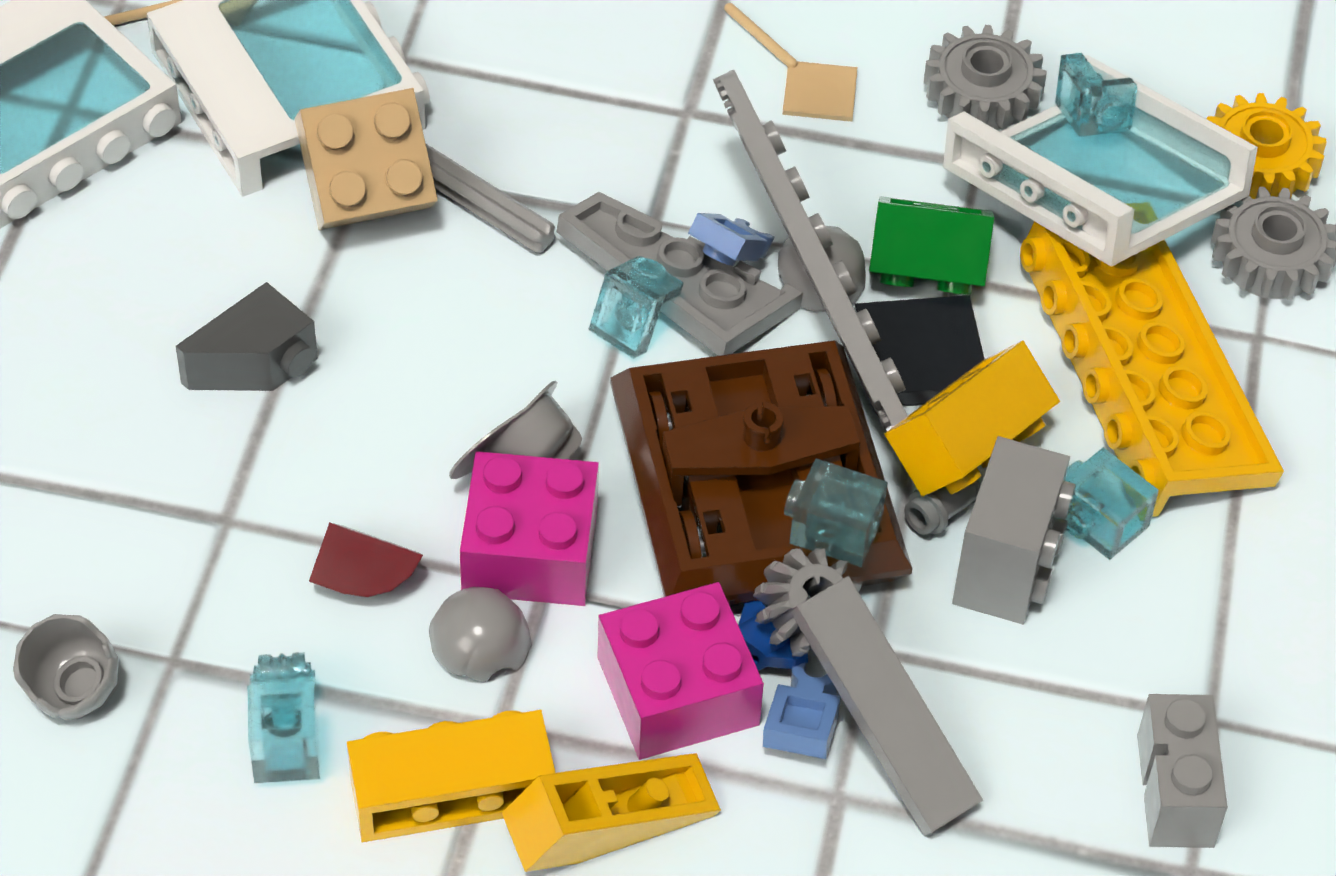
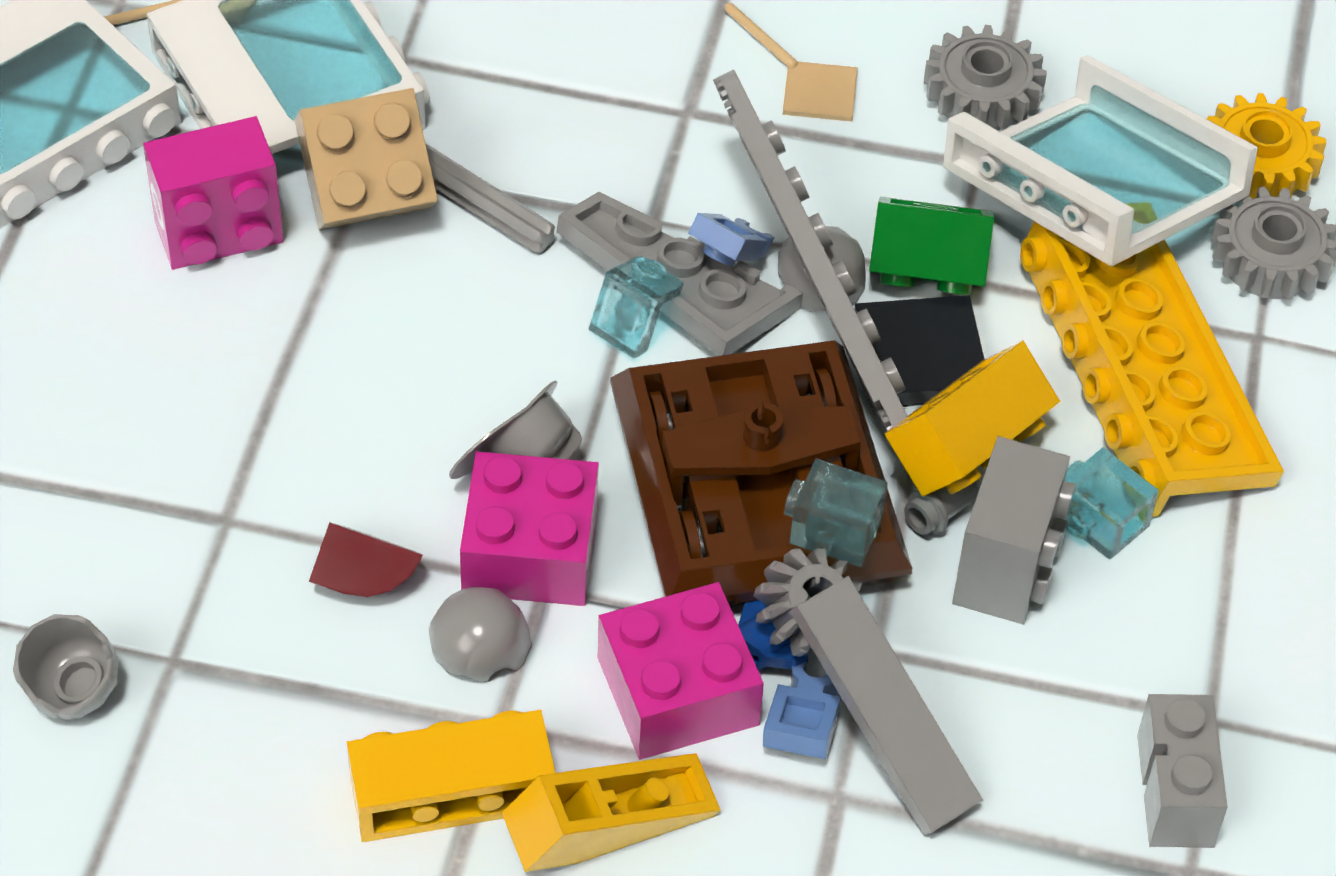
dark grey slope [175,282,318,391] -> none
clear light blue brick [247,652,320,783] -> none
clear light blue bracket [1055,53,1138,137] -> none
none -> dark pink brick [143,116,284,270]

